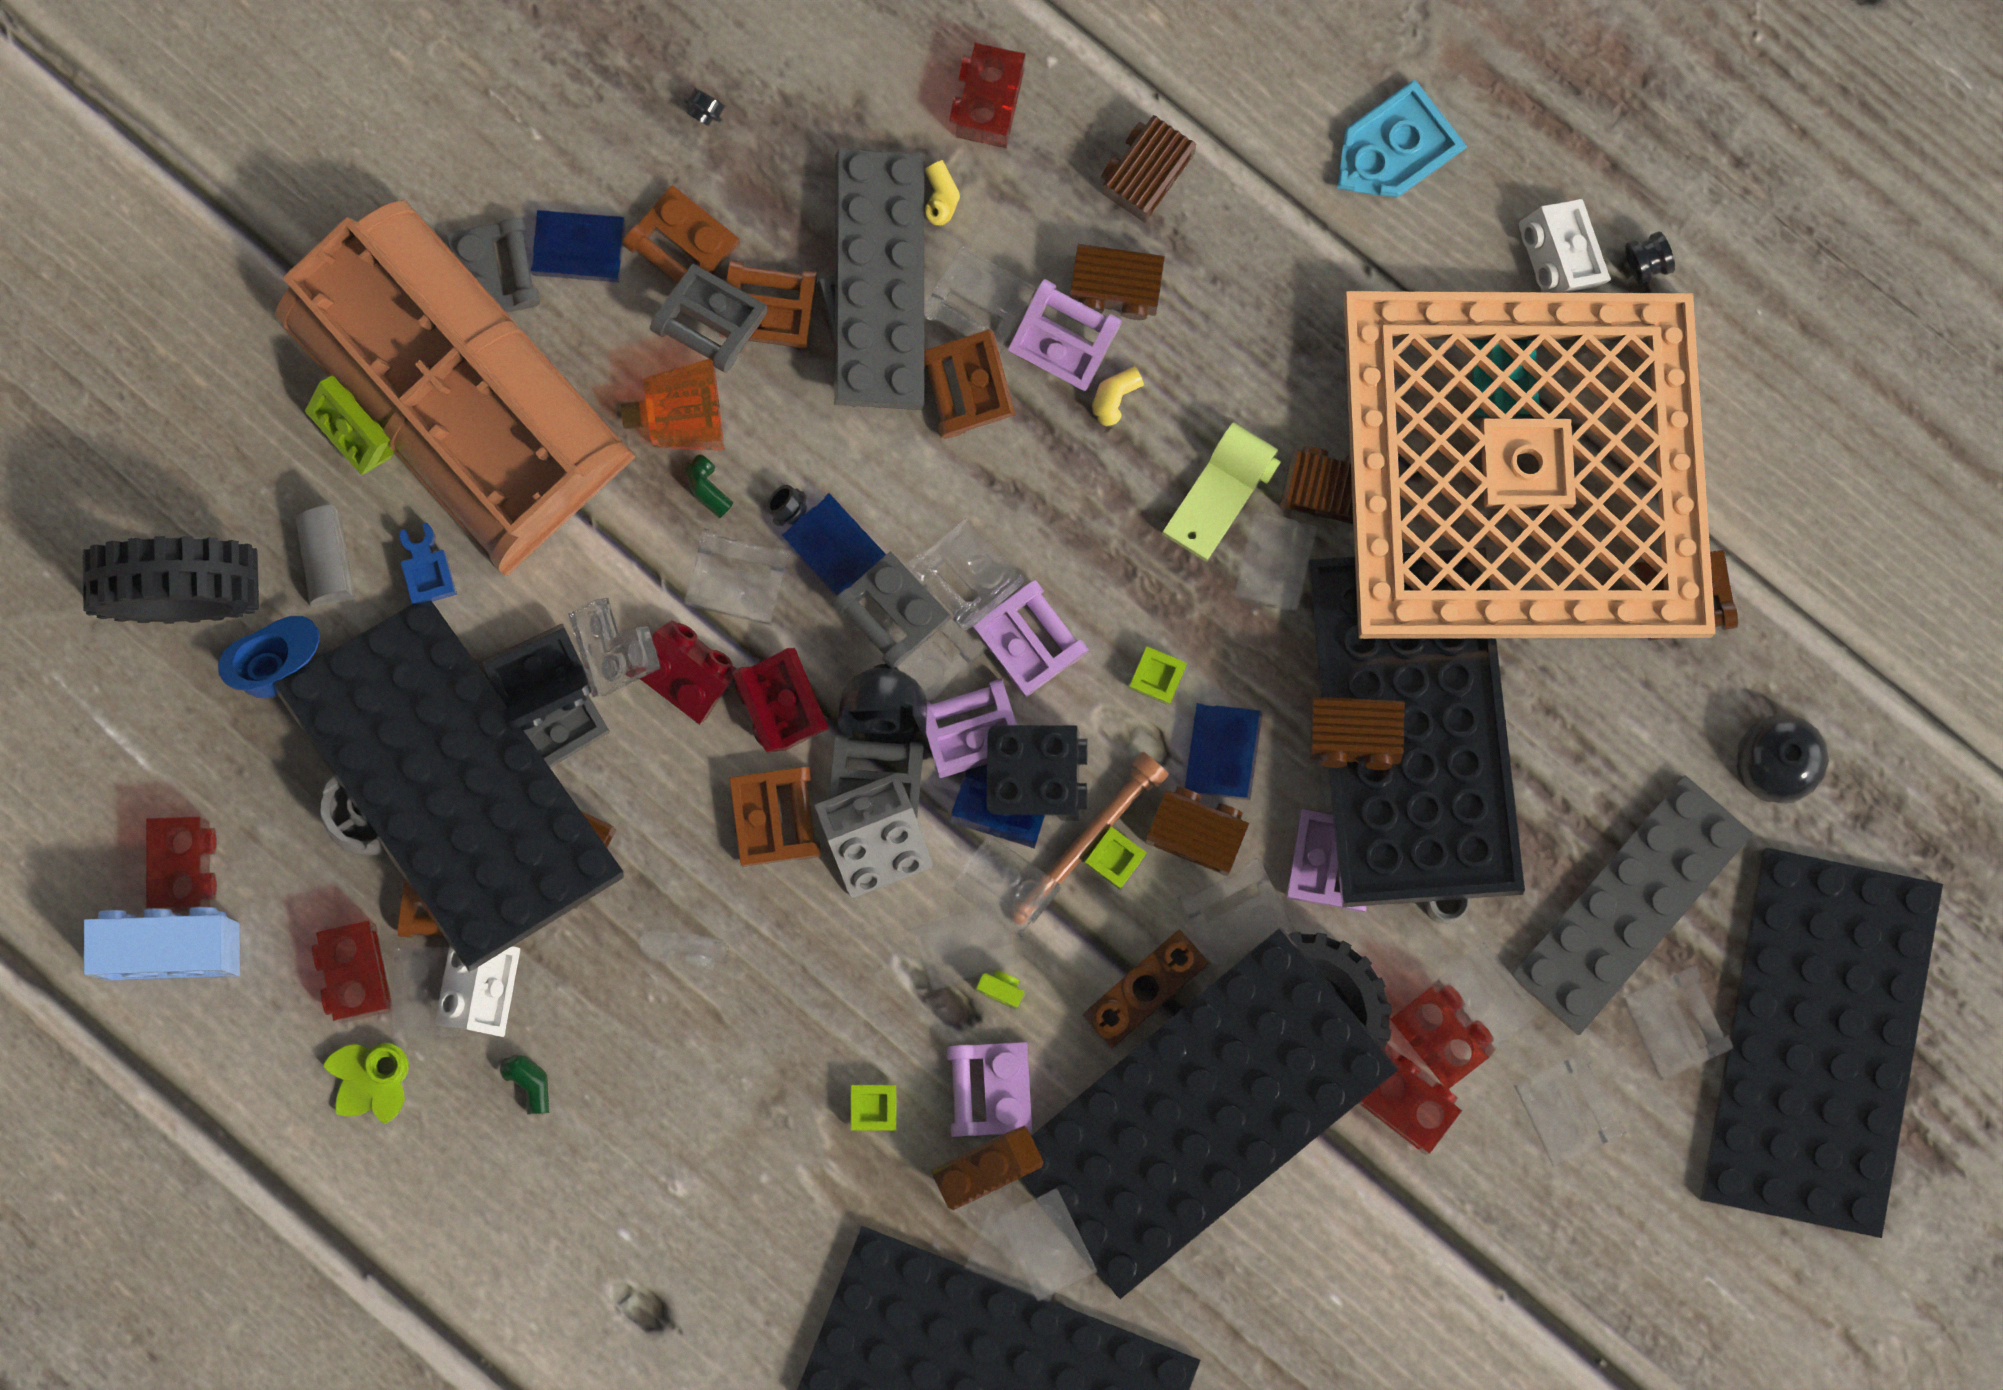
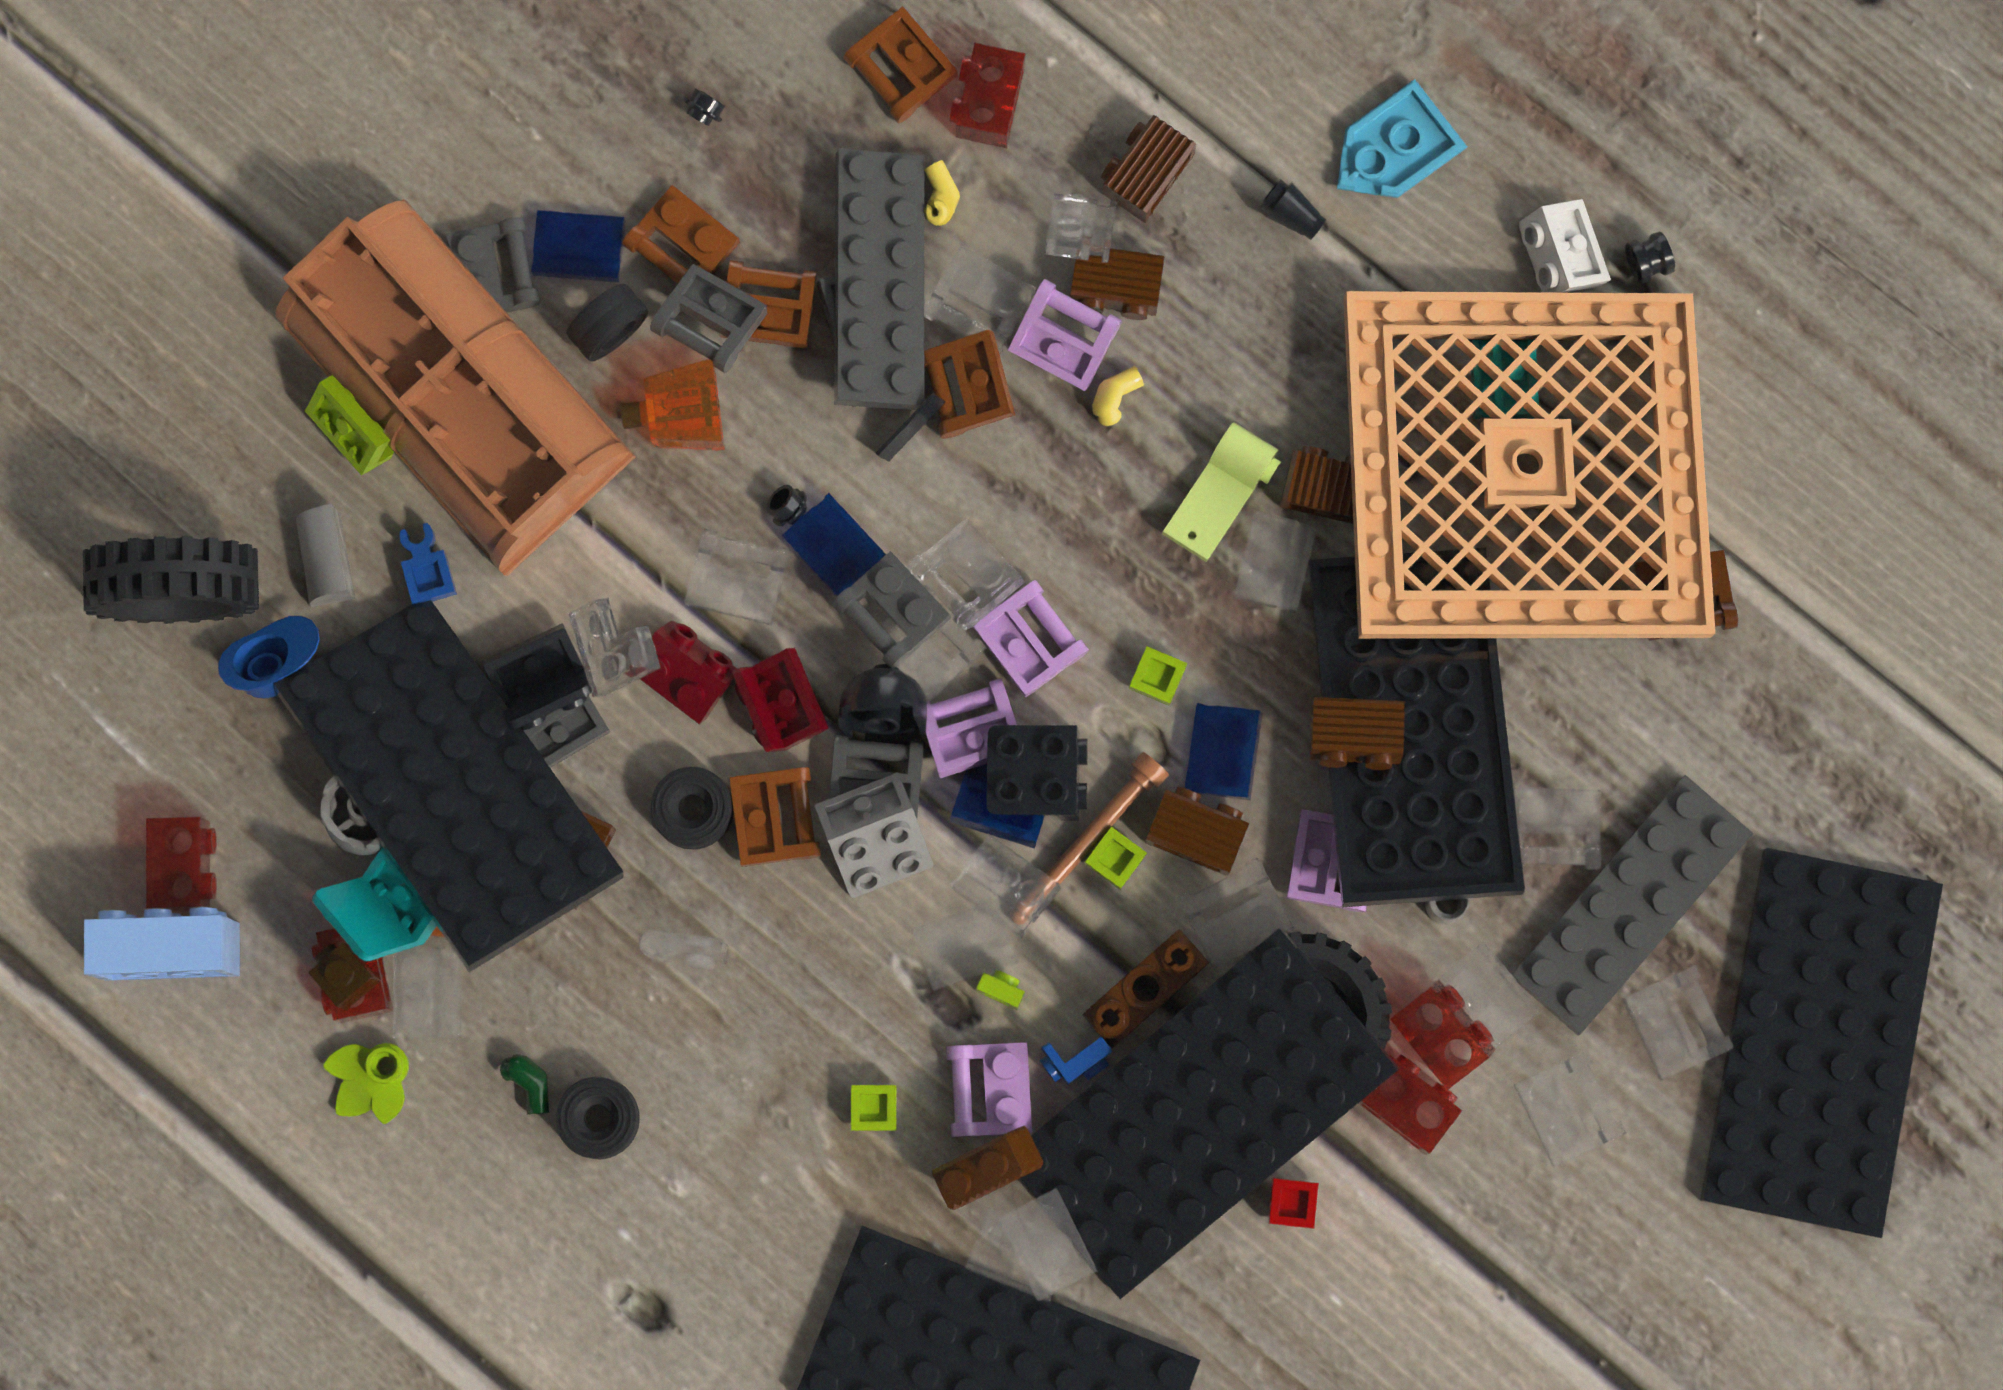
white bracket [435,945,520,1037] -> none
dark green arm [684,454,734,518] -> none
black cylinder [1736,714,1829,804] -> none
none -> dark brown brick [308,942,381,1010]
none -> teal bracket [312,847,437,961]
none -> black tyre [556,1077,640,1159]
none -> black tyre [566,283,649,361]
none -> black tyre [651,767,733,850]
none -> dark orange plate [843,6,958,123]
none -> black window [875,393,946,462]
none -> blue bracket [1039,1037,1112,1085]
none -> clear plate [1045,193,1117,263]
none -> black cone [1259,179,1326,240]
none -> red plate [1268,1178,1319,1229]
none -> clear plate [1513,787,1601,870]

